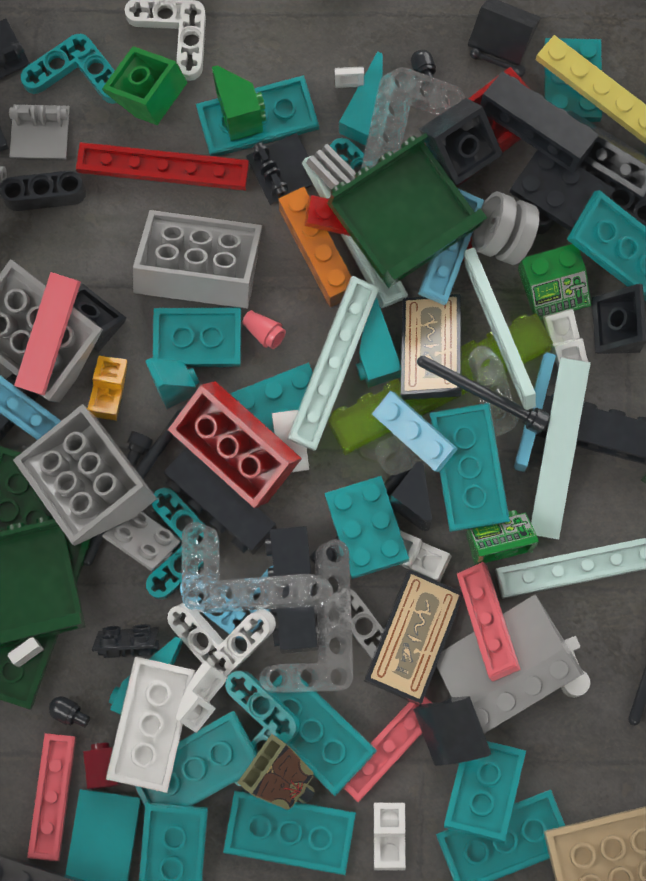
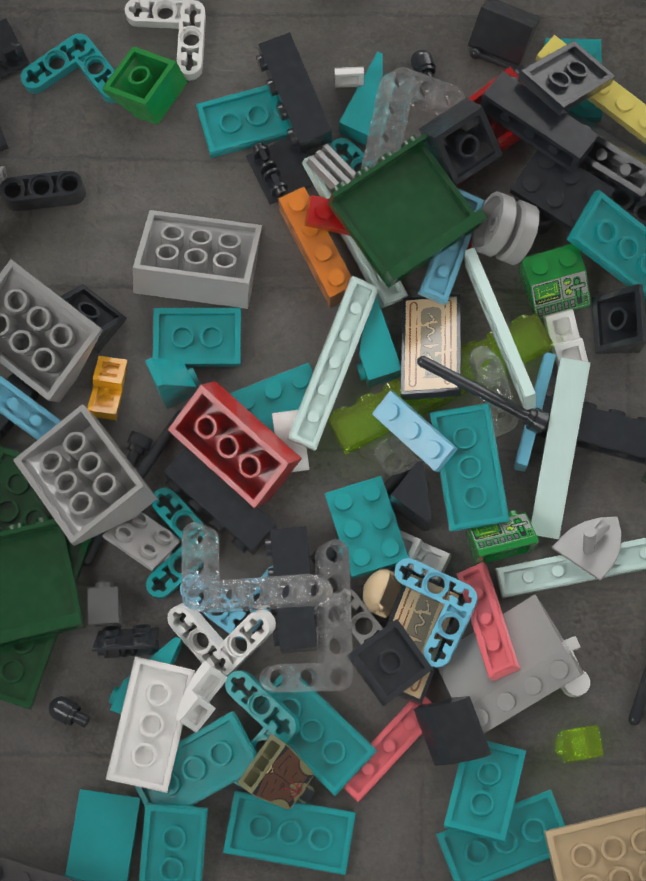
white tile [8,637,44,667] -> none
light grey hinge [9,104,70,160] -> none
coral tile [14,272,81,395] -> none
coral tile [27,733,76,861] -> none
red plate [76,142,249,191] -> none
dark red brick [83,742,122,790] -> none
green slope [212,65,267,141] -> none
coral cone [242,310,286,349] -> none
white slope [374,803,406,870] -> none
none -> dark grey brick [87,582,122,628]
none -> black brick [256,32,332,154]
none -> black plate [346,619,433,706]
none -> tan hair [363,569,401,618]
none -> medium azure beam [394,558,478,668]
none -> black plate [517,41,615,116]
none -> light grey shield [552,517,621,581]
none -> clear neon green brick [554,725,604,763]

